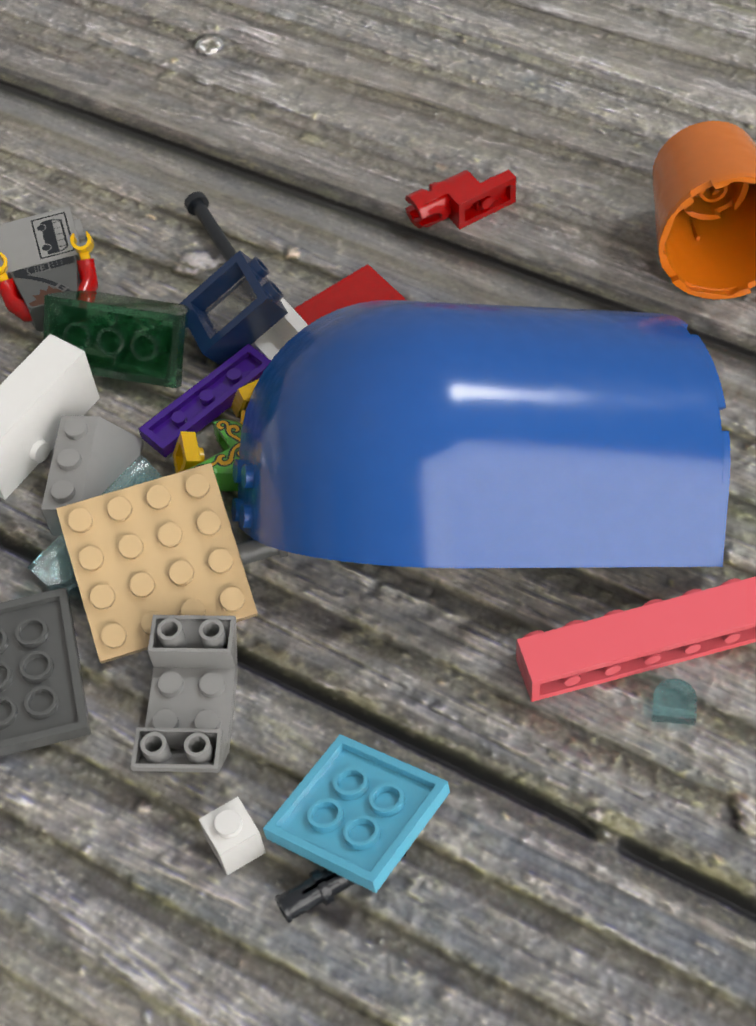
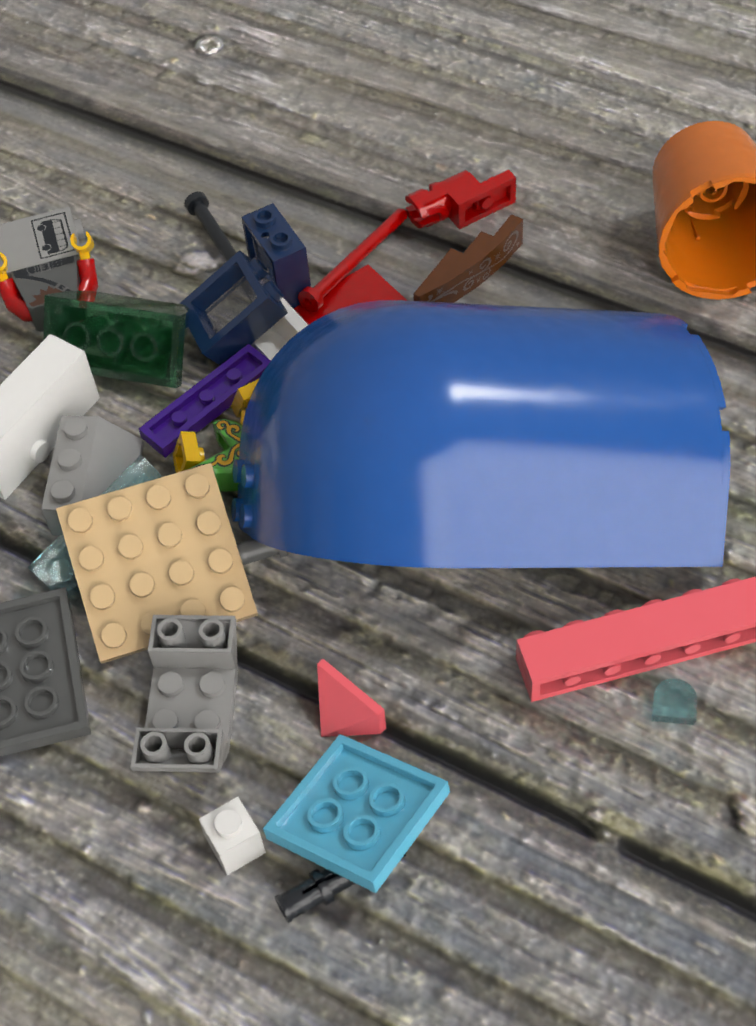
none -> dark blue window [241,203,311,309]
none -> red bar [298,208,408,312]
none -> coral slope [317,659,386,737]
none -> reddish brown slope [413,214,523,303]

